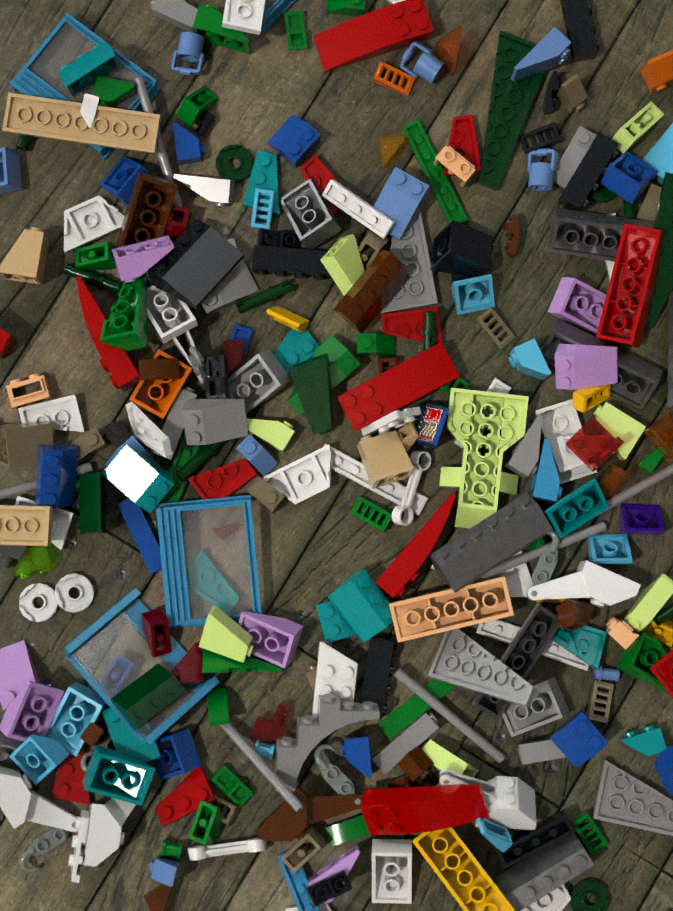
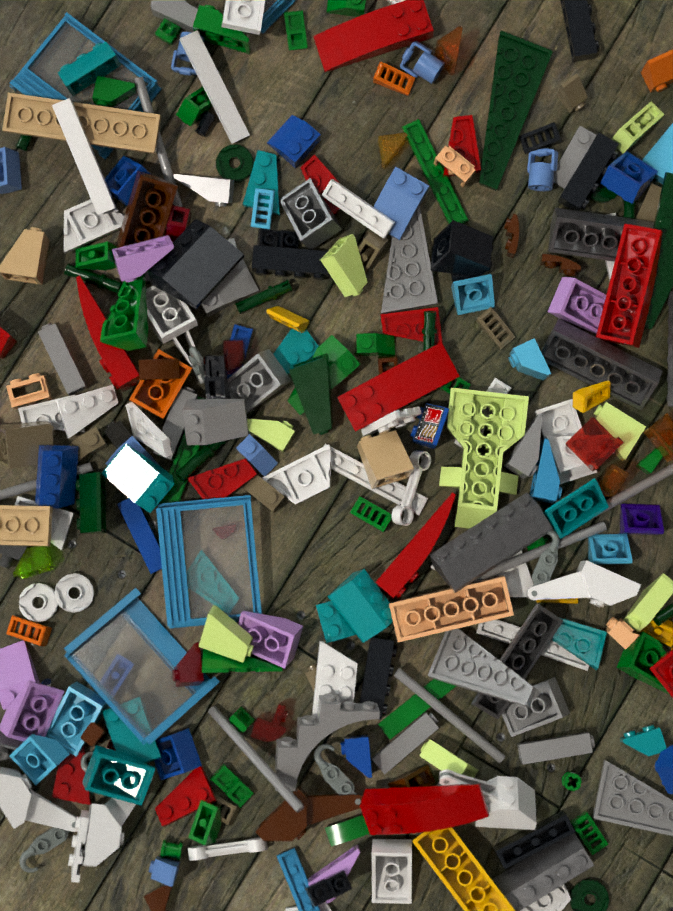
white sticker [80,93,99,128] -> none
dark green slope [110,664,186,731] -> none
dark red slope [141,608,172,658] -> none
blue slope [172,123,205,165] -> none
green slope [207,687,230,726] -> none
medium azure bush [254,739,276,761] -> none
dark tan slope [280,826,327,873] -> none
reddish brown slope [333,250,410,334] -> none
tan slope [396,422,419,451] -> none
reddish brown brick [397,746,434,782] -> none
medium azure slope [476,817,513,852] -> none
medium blue slope [511,27,571,82] -> none
black slope [543,71,562,115] -> none
blue slope [550,711,609,768] -> none
lavender slope [555,343,618,390] -> none
reddish brown slope [555,599,595,631] -> none
dark tan slope [586,680,614,723] -> none
medium blue pin [593,665,620,681] -> none
none -> orange slope [6,615,52,646]
none -> light grey brick [38,323,88,396]
none -> white tile [52,98,117,215]
none -> white wing [56,385,118,438]
none -> green tile [155,18,181,46]
none -> white tile [179,30,250,144]
none -> green tile [229,707,255,733]
none -> reddish brown slope [540,254,581,276]
none -> green bush [561,772,582,791]

